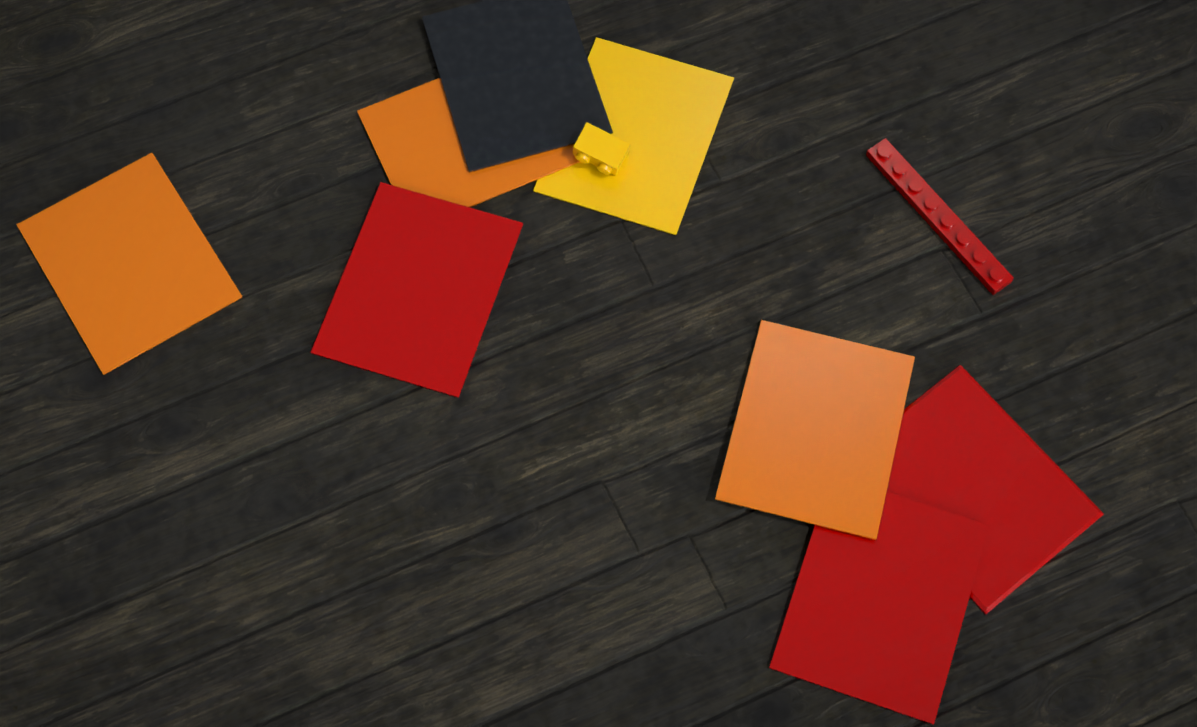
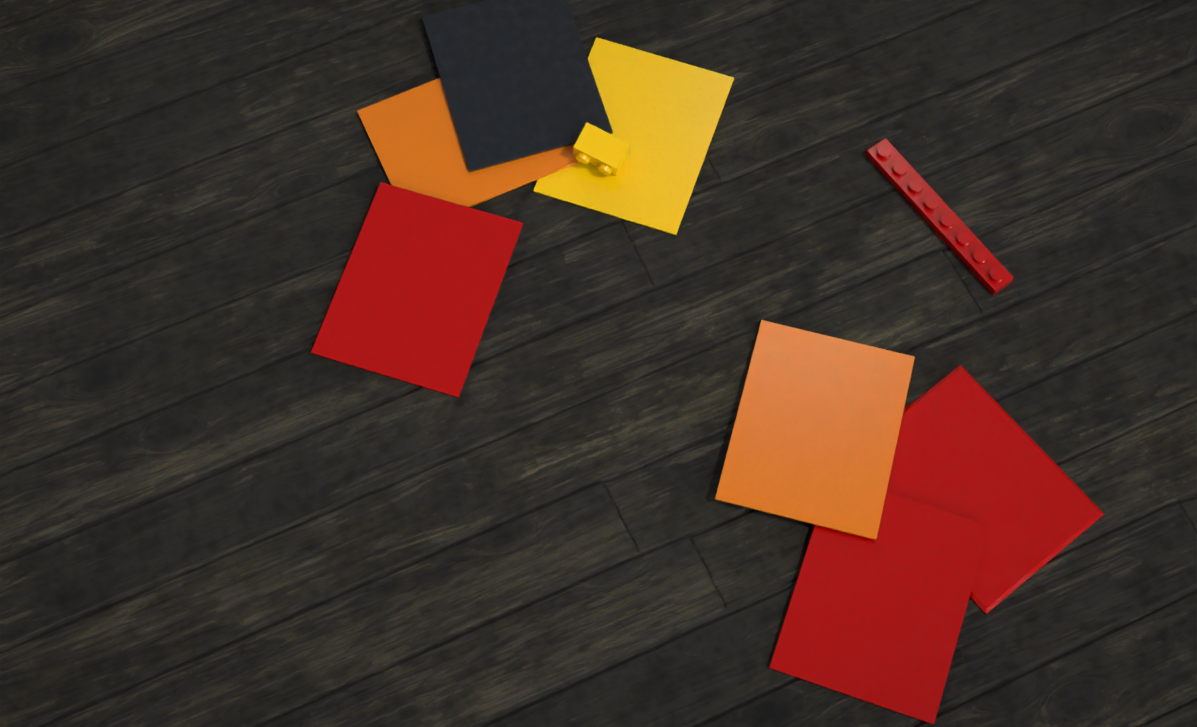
orange piece [16,153,243,375] -> none

